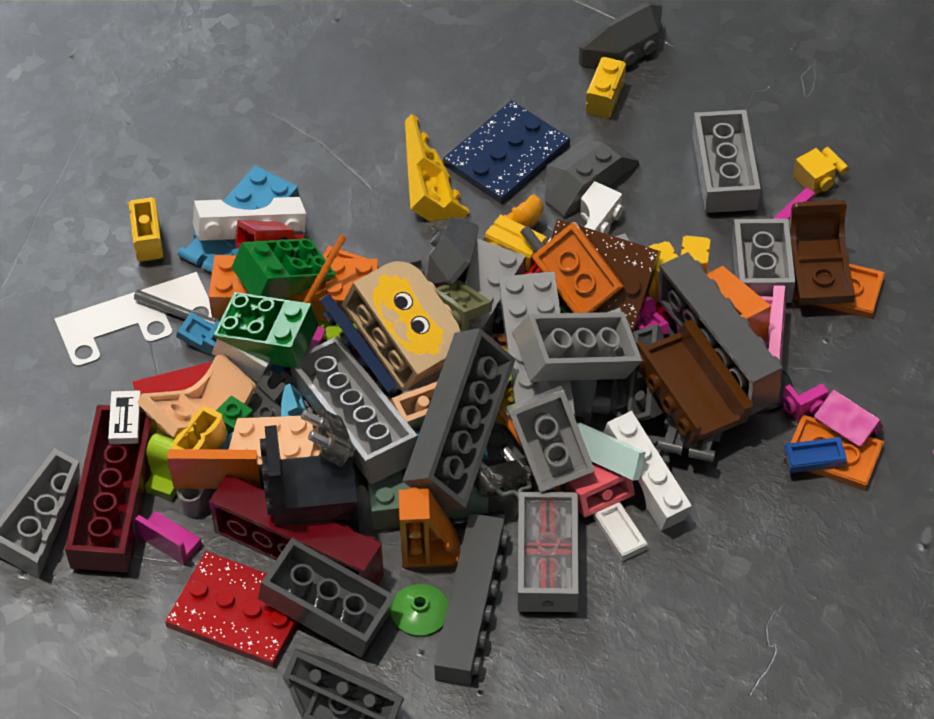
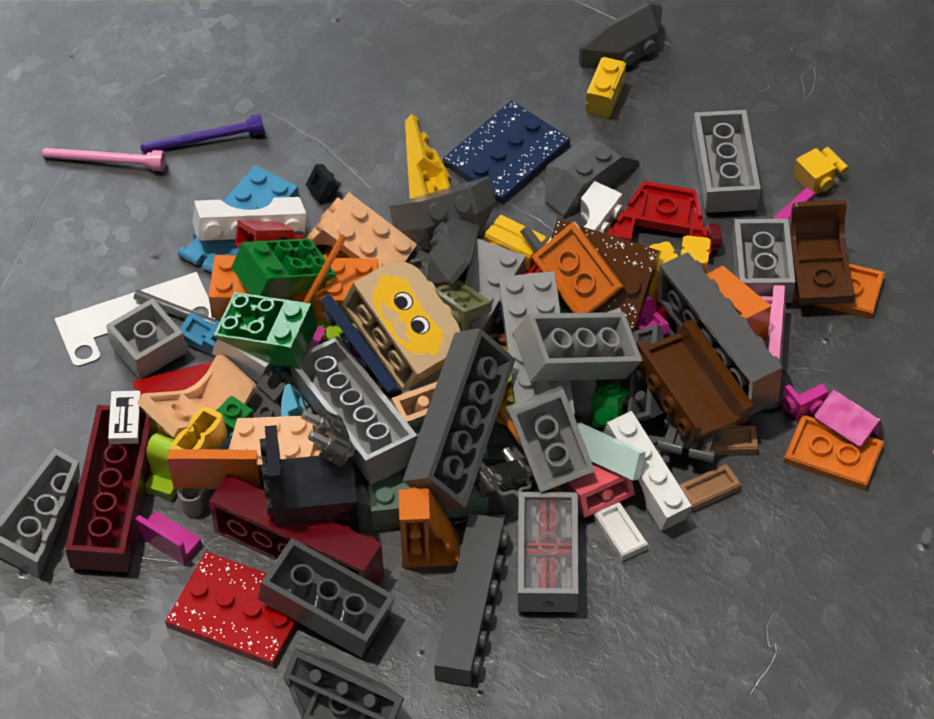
yellow brick [128,197,164,262] -> none
bright green dish [391,584,449,637] -> none
light orange hair [504,194,544,228] -> none
blue tile [783,437,847,473] -> none
none -> bright pink piece [42,148,166,172]
none -> light grey brick [106,298,187,379]
none -> dark purple piece [140,114,265,153]
none -> black tile [305,164,341,201]
none -> light nougat bracket [306,192,417,268]
none -> dark grey wedge [388,176,496,251]
none -> green bracket [592,384,629,429]
none -> red wing [607,181,712,261]
none -> medium nougat tile [679,464,742,513]
none -> dark red tile [705,224,722,251]
none -> medium nougat tile [711,425,758,455]

